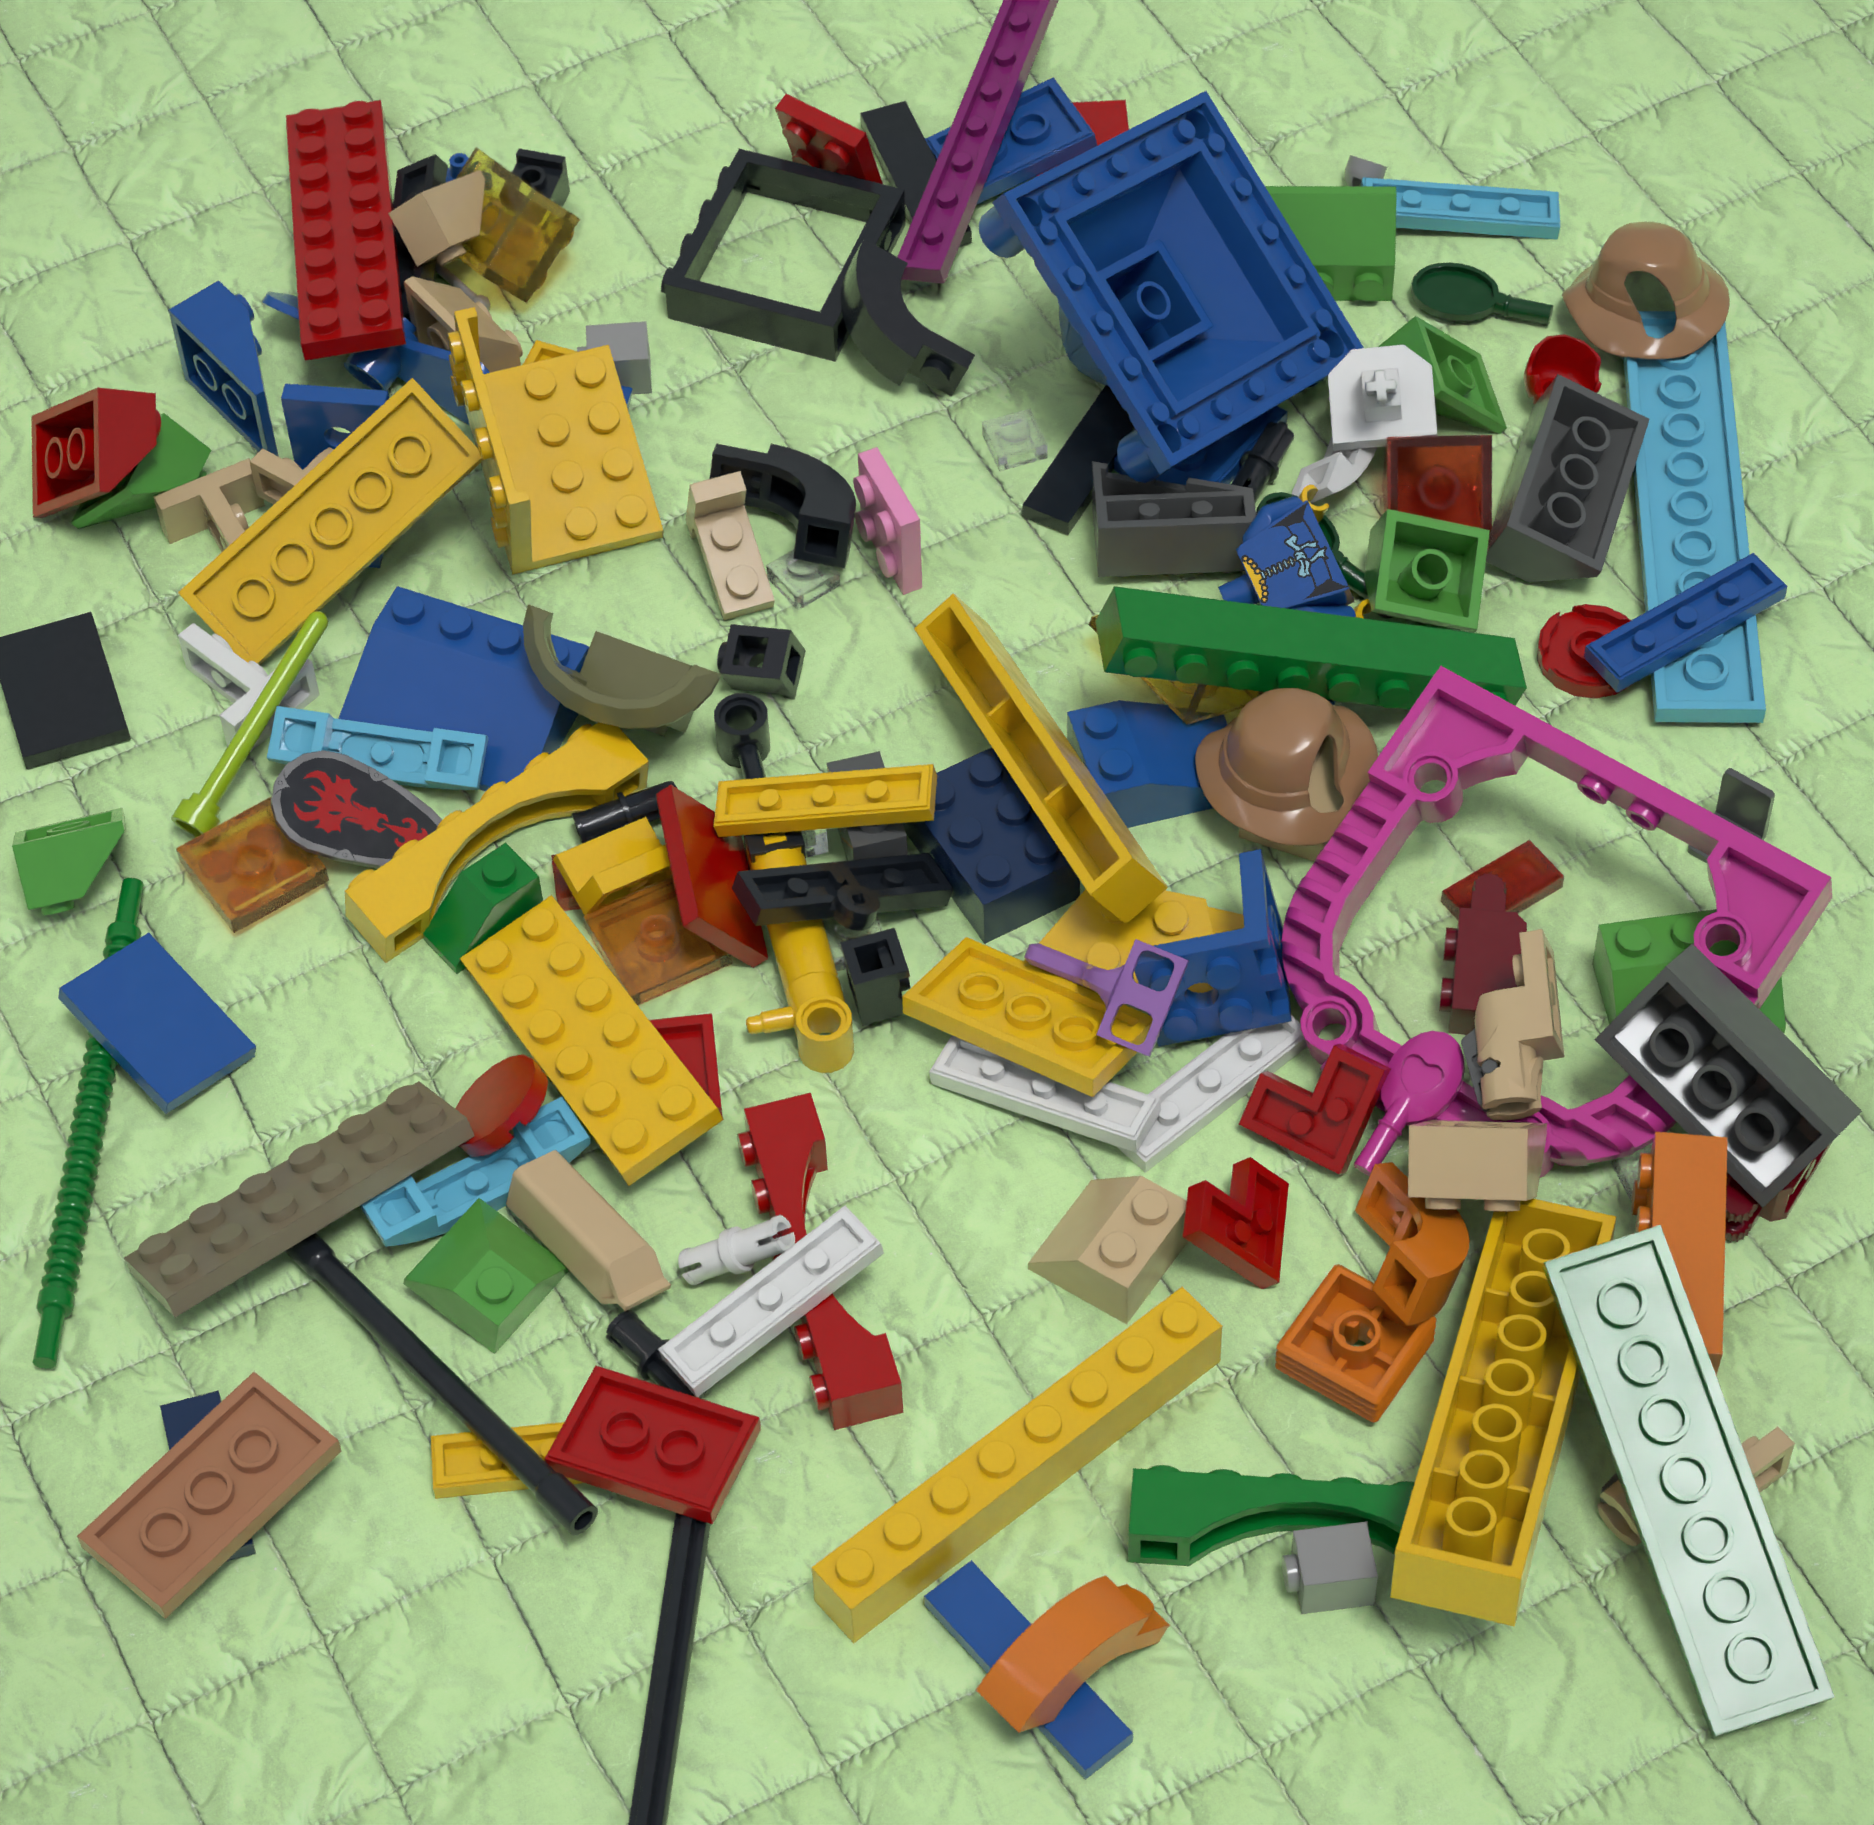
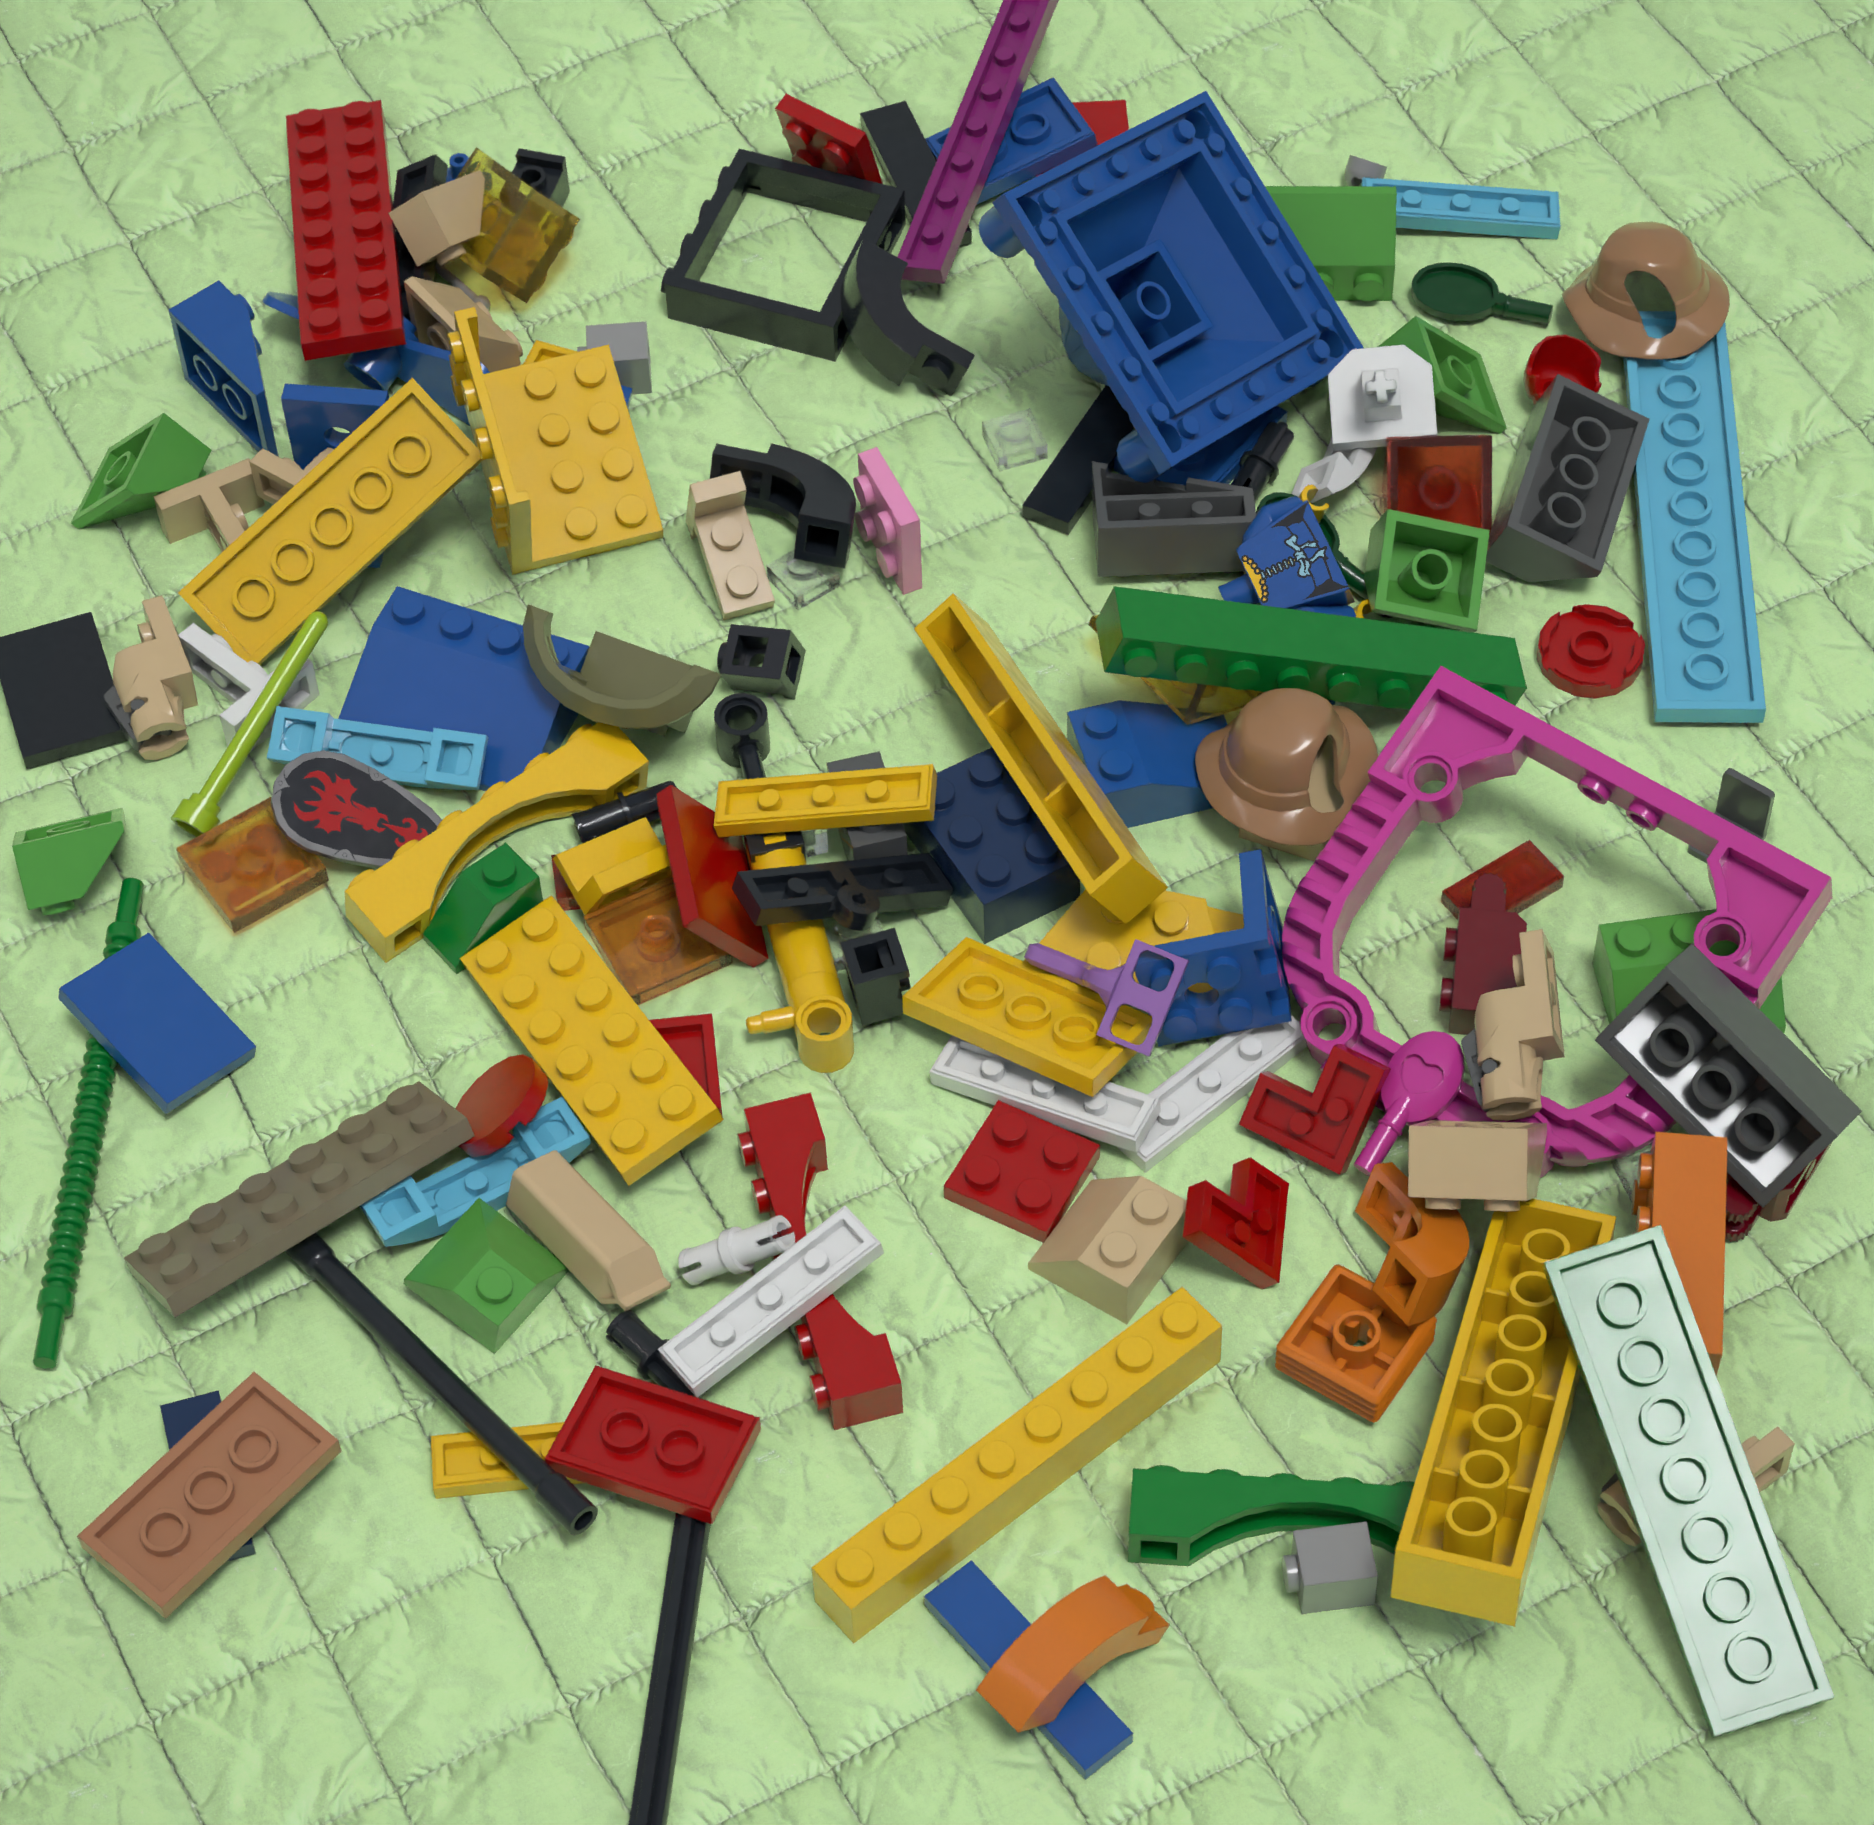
red slope [31,387,161,518] -> none
blue tile [1584,553,1788,692] -> none
none -> tan plate [104,595,198,760]
none -> red plate [944,1100,1100,1243]

